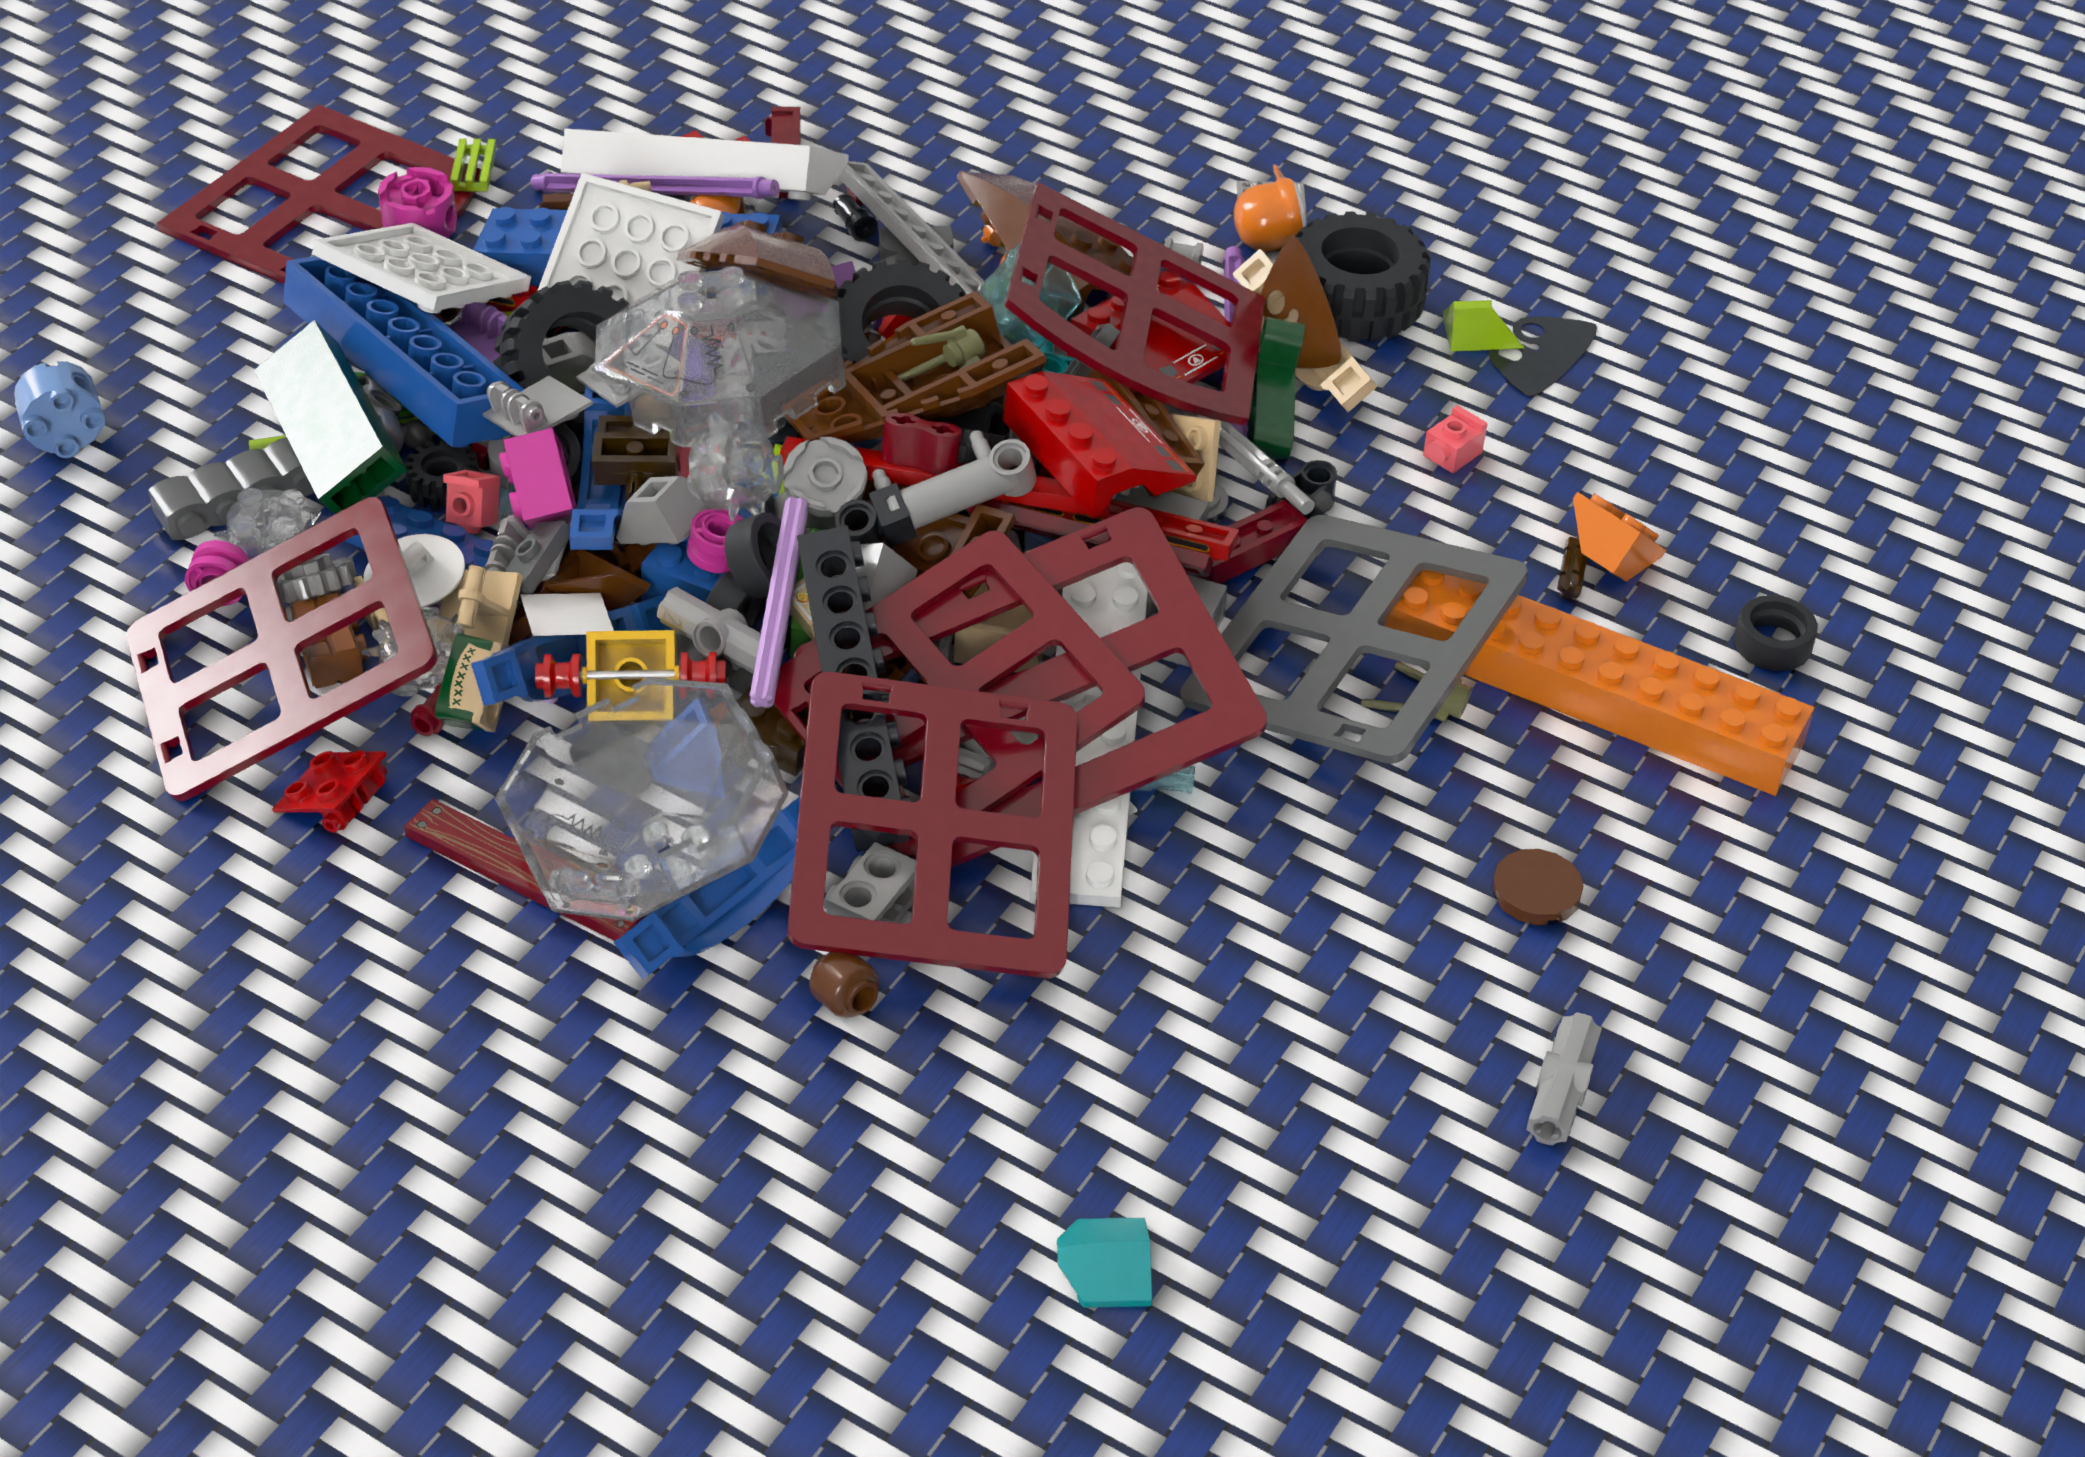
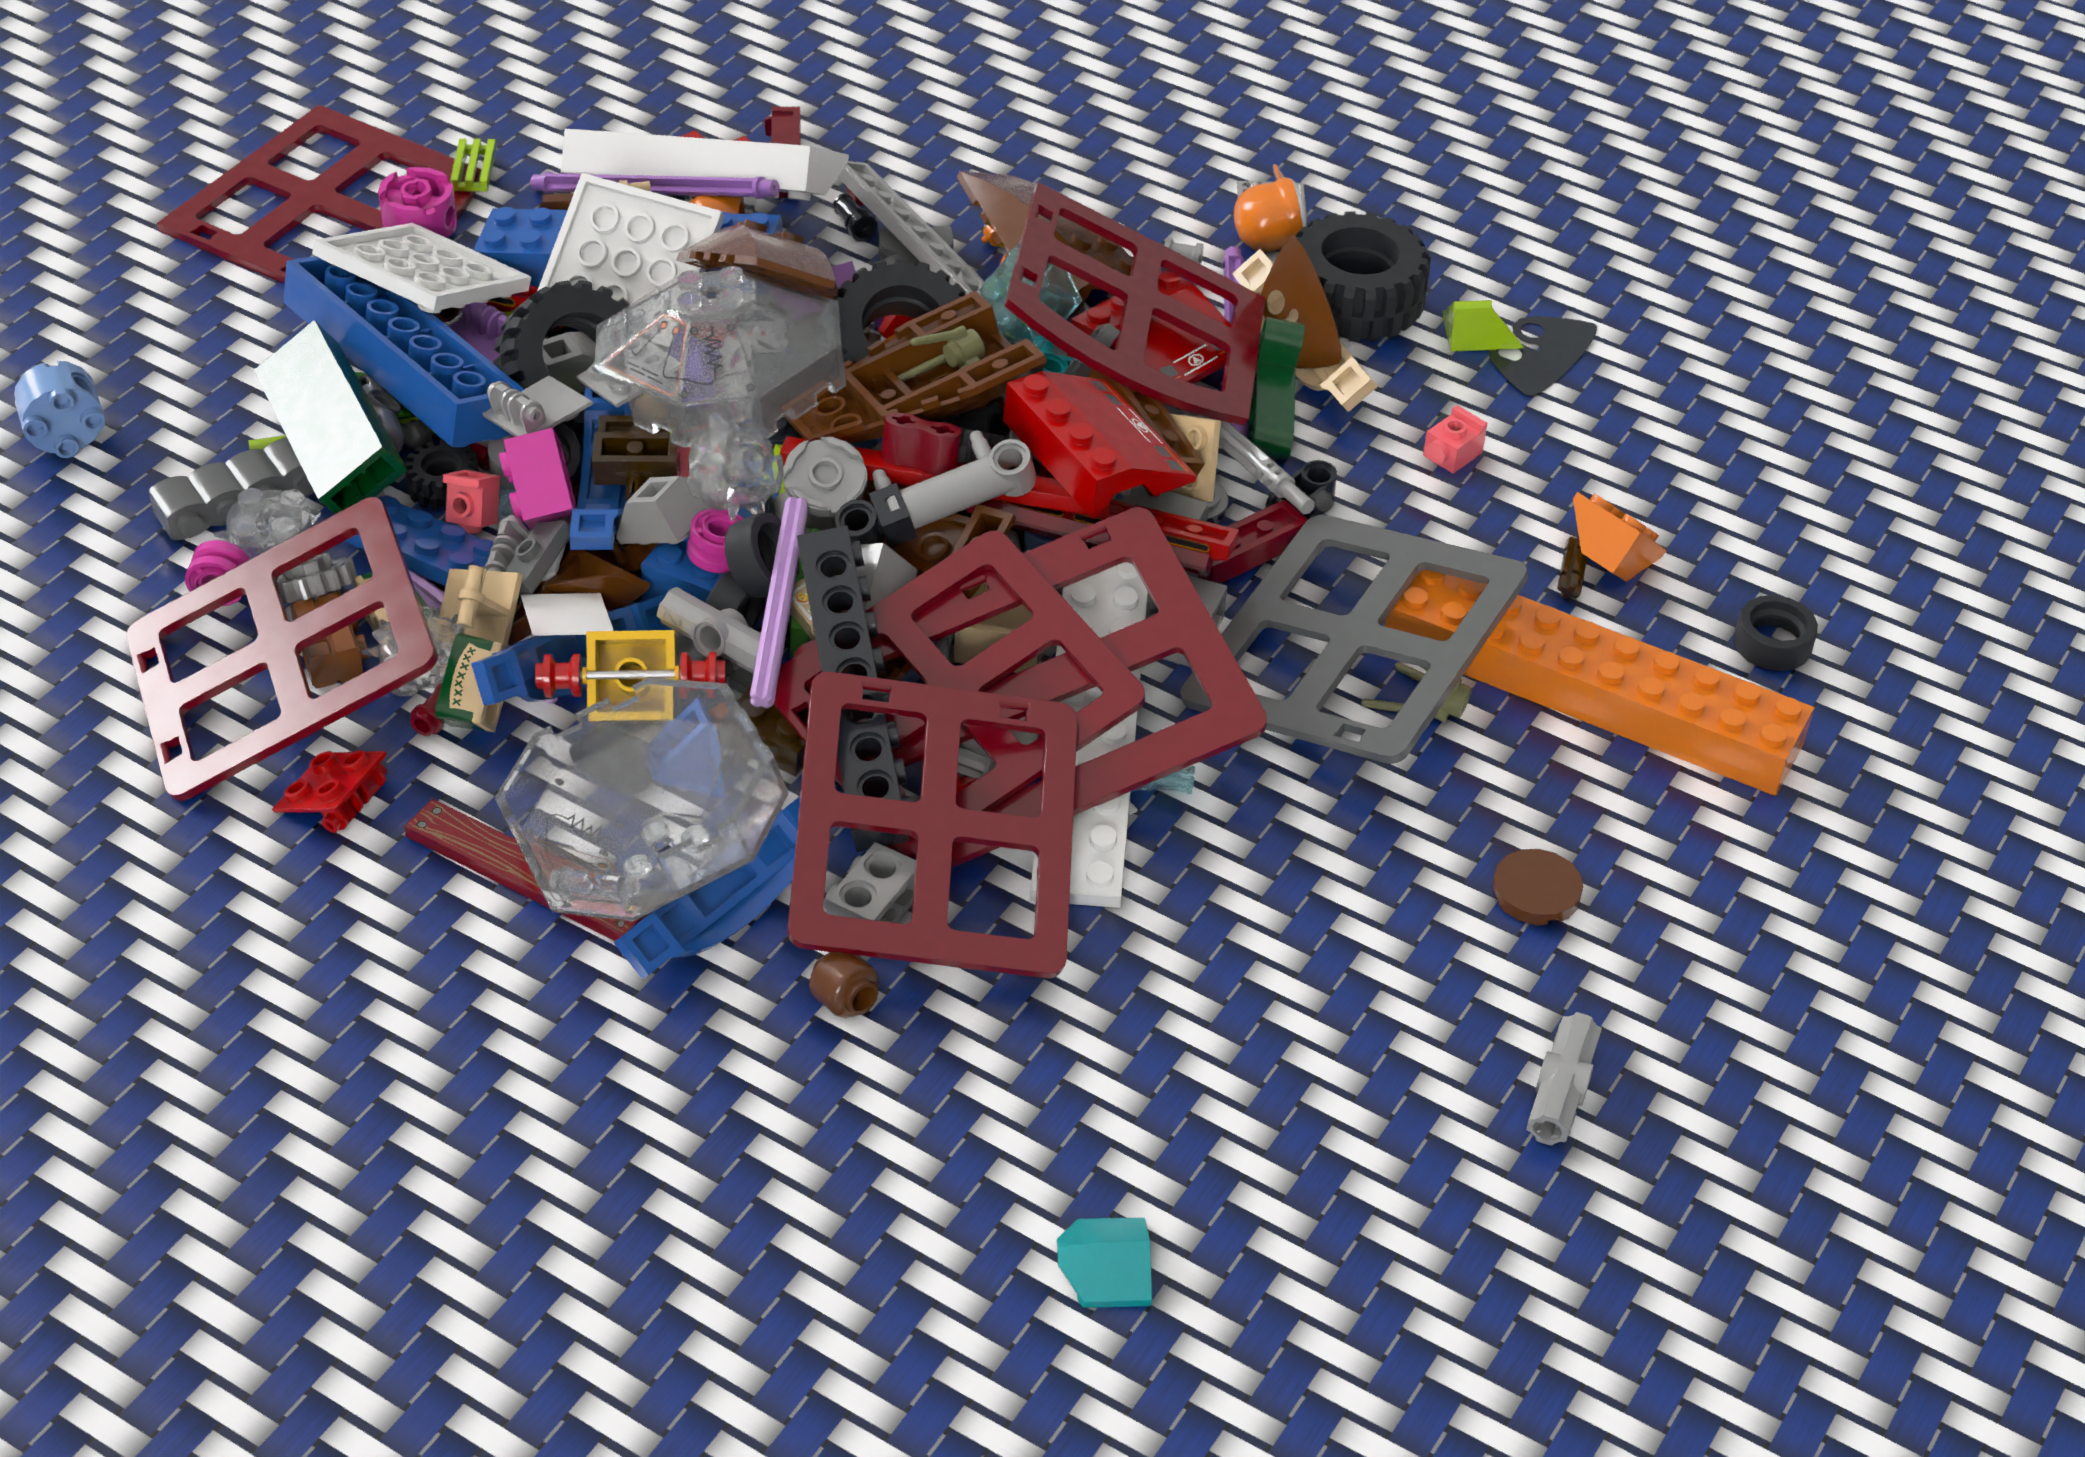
white shield [364,534,465,608] -> none

